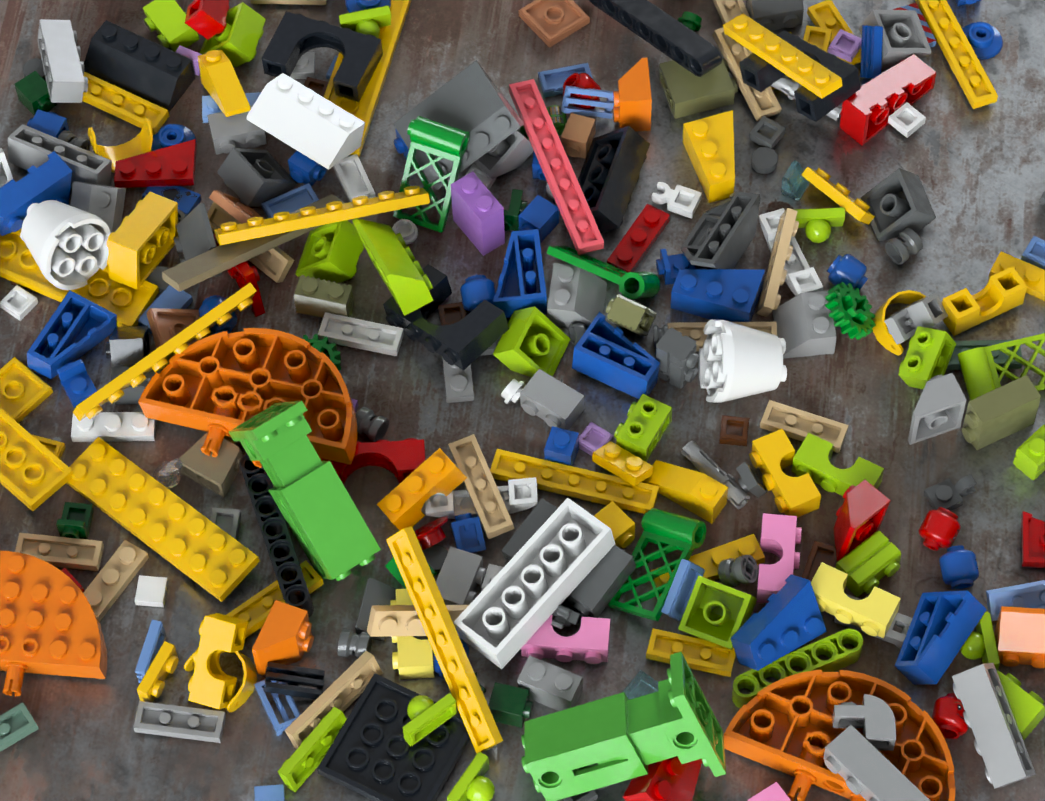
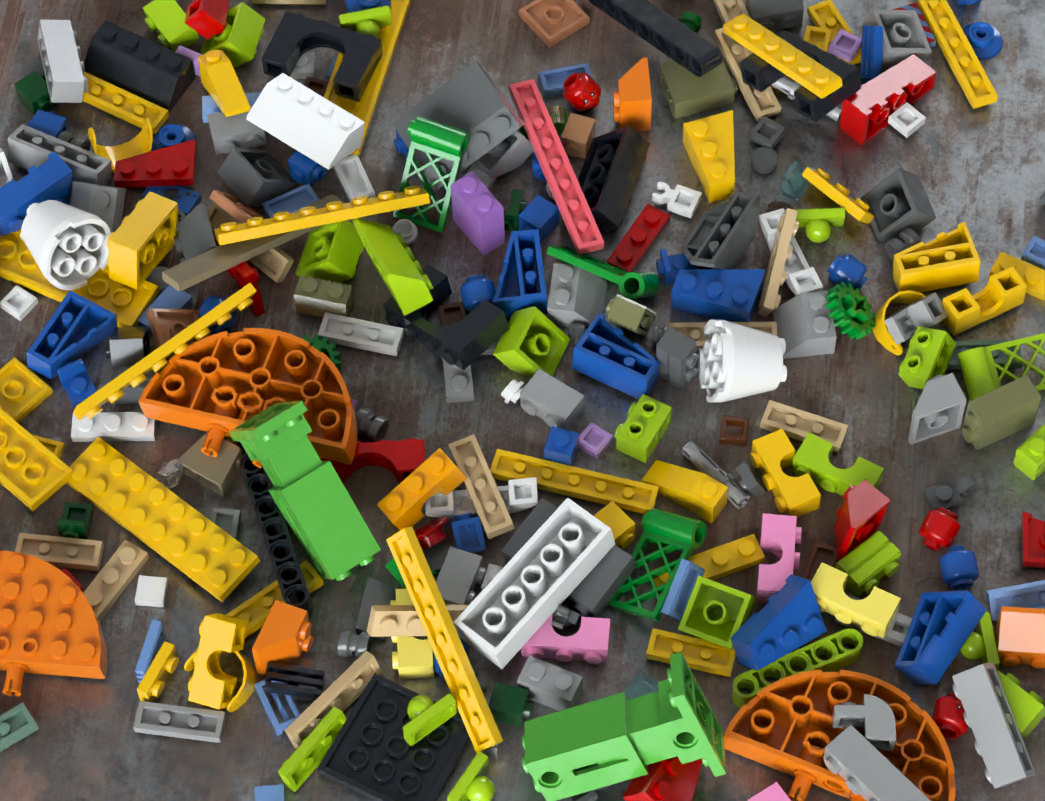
medium blue tile [561,86,614,119] -> none
yellow plate [592,441,653,487] -> none
dark grey wheel [718,555,758,587] -> none
none -> yellow wedge [892,221,980,292]

